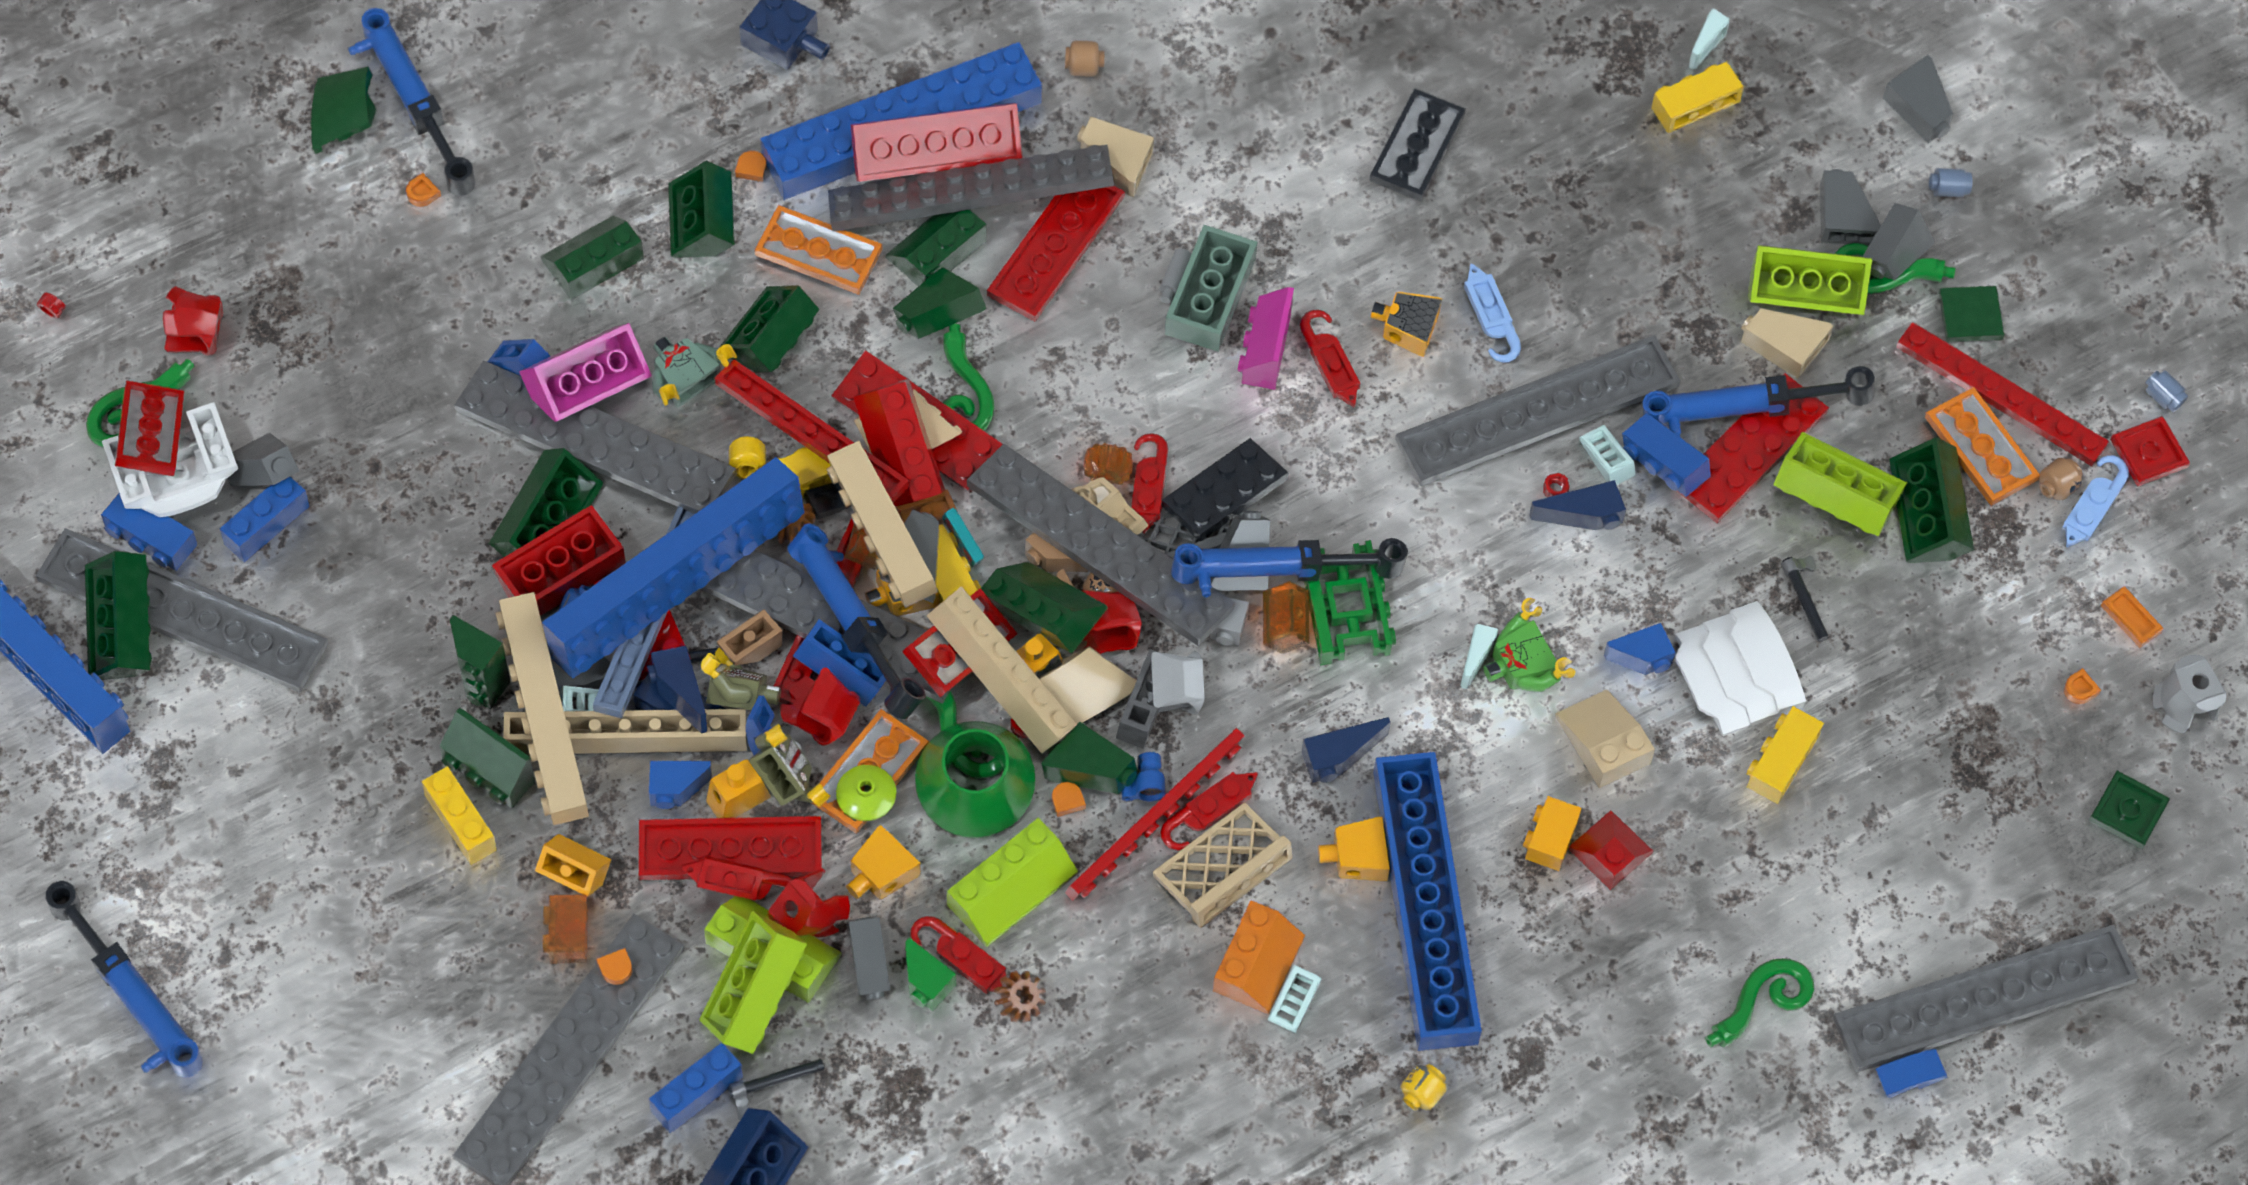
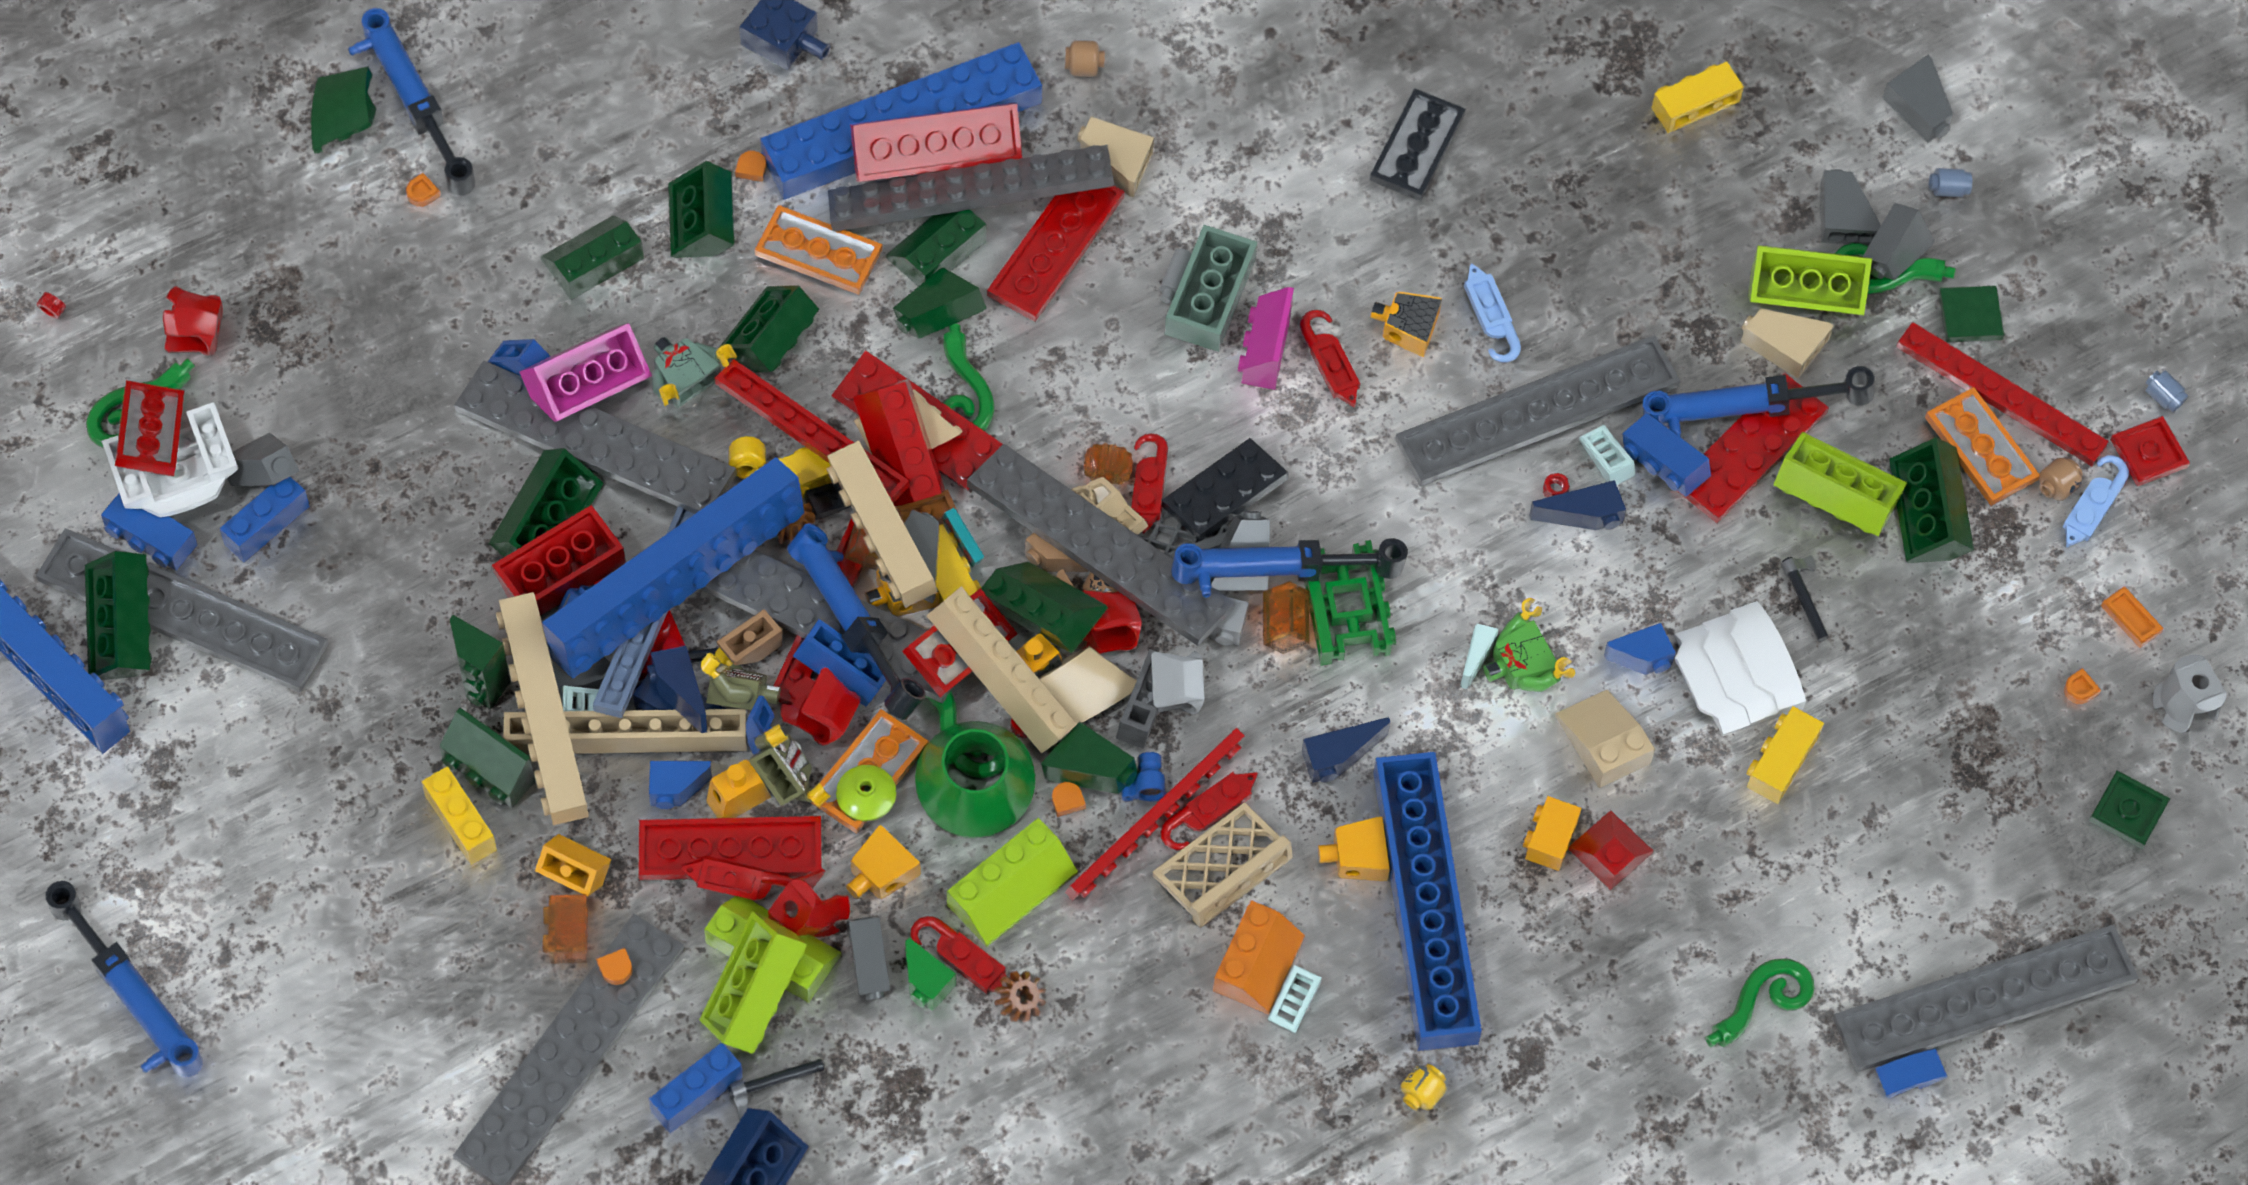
light aqua slope [1689,9,1729,70] -> none

